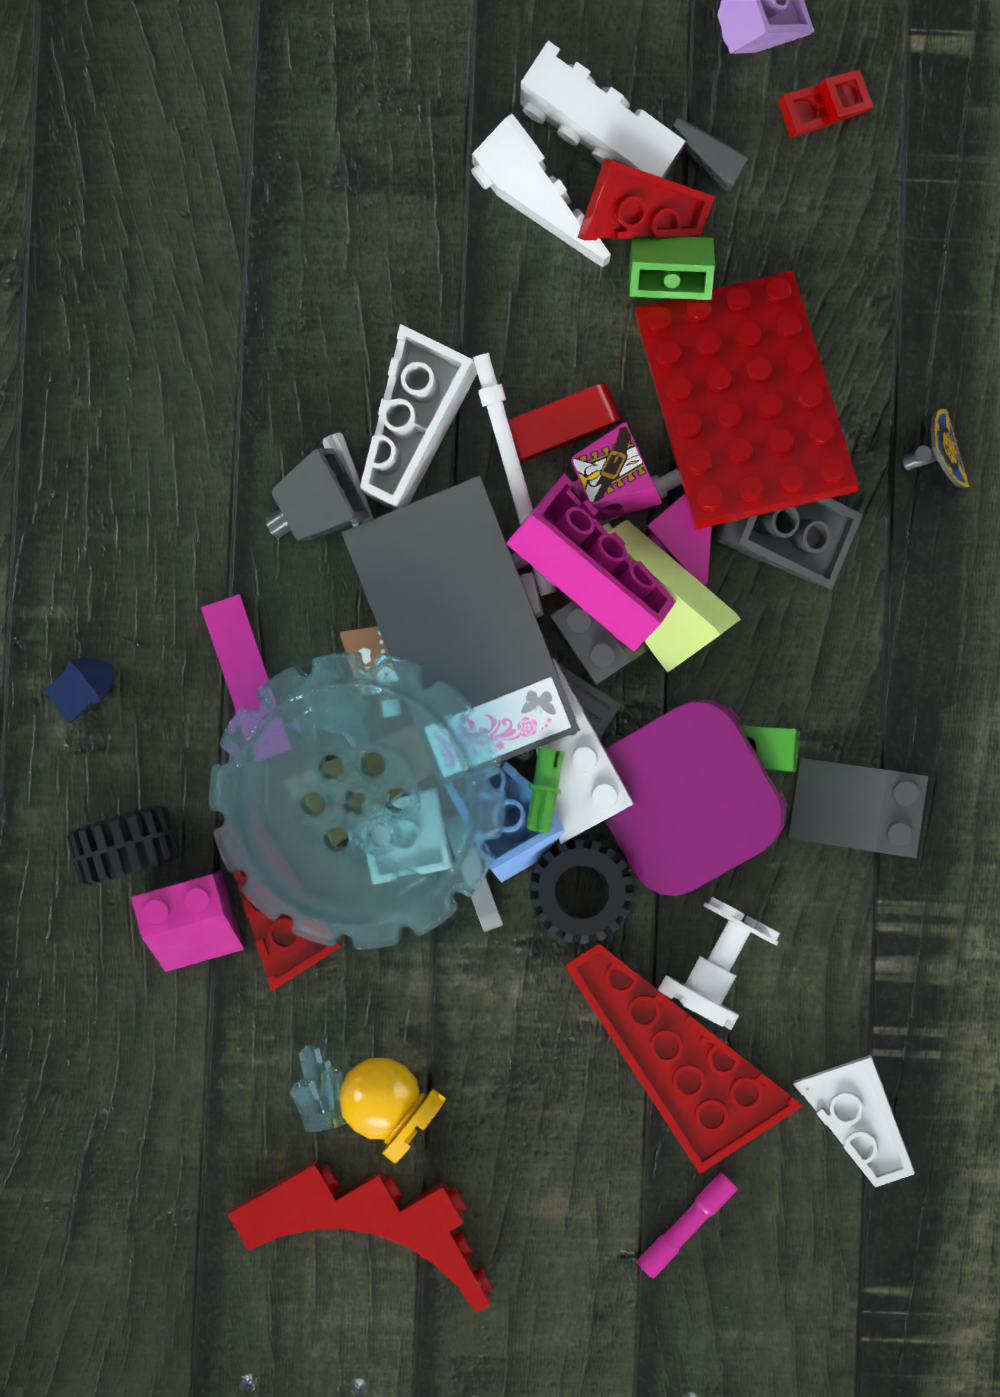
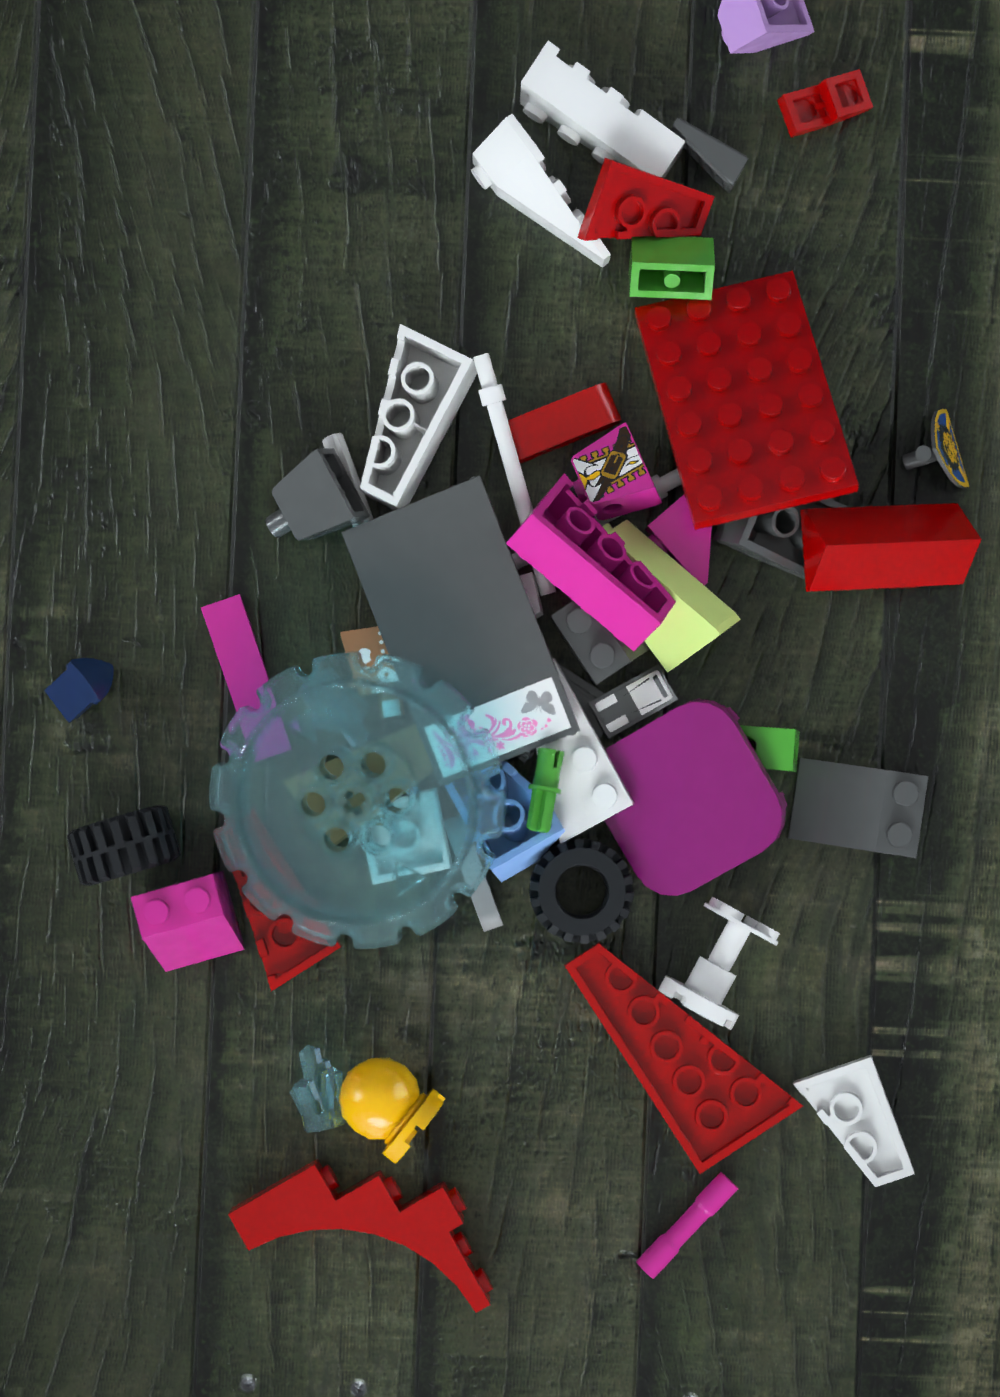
none -> slope [587,665,678,739]
none -> red slope [800,503,981,592]

